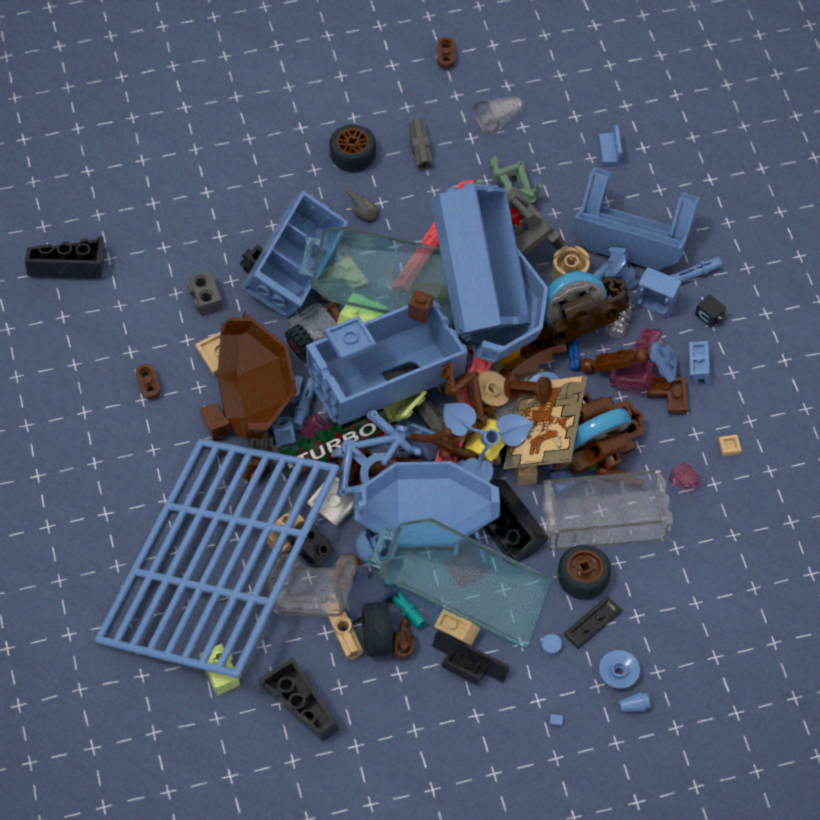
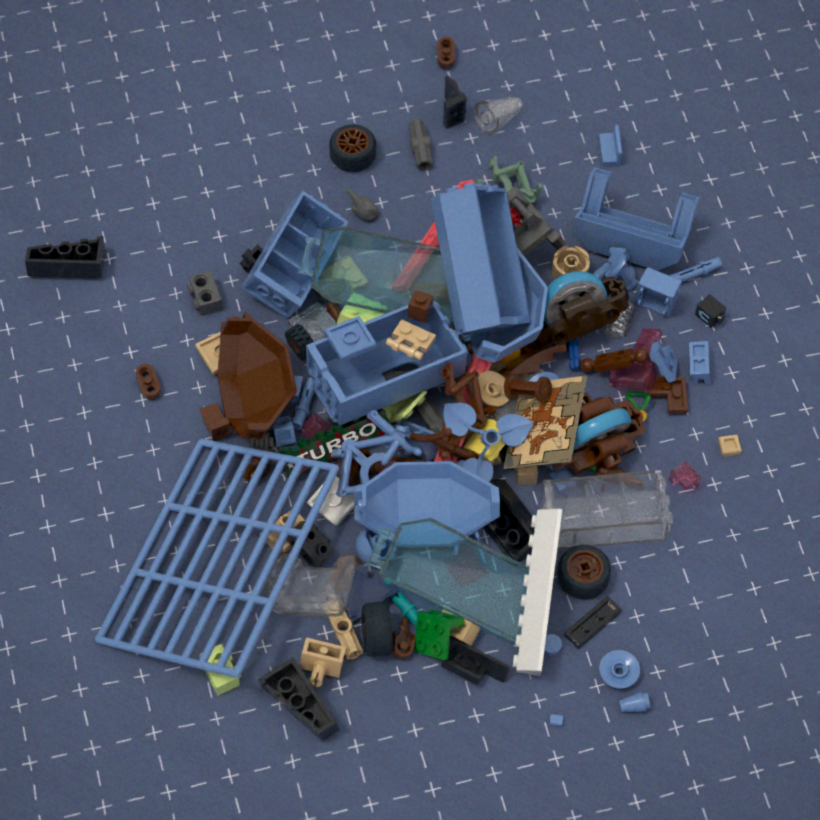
none -> tan brick [300,638,346,687]
none -> tan plate [386,319,436,360]
none -> green bracket [414,610,464,660]
none -> black bracket [443,75,467,129]
none -> white slope [513,509,562,676]
none -> green piece [625,391,651,422]

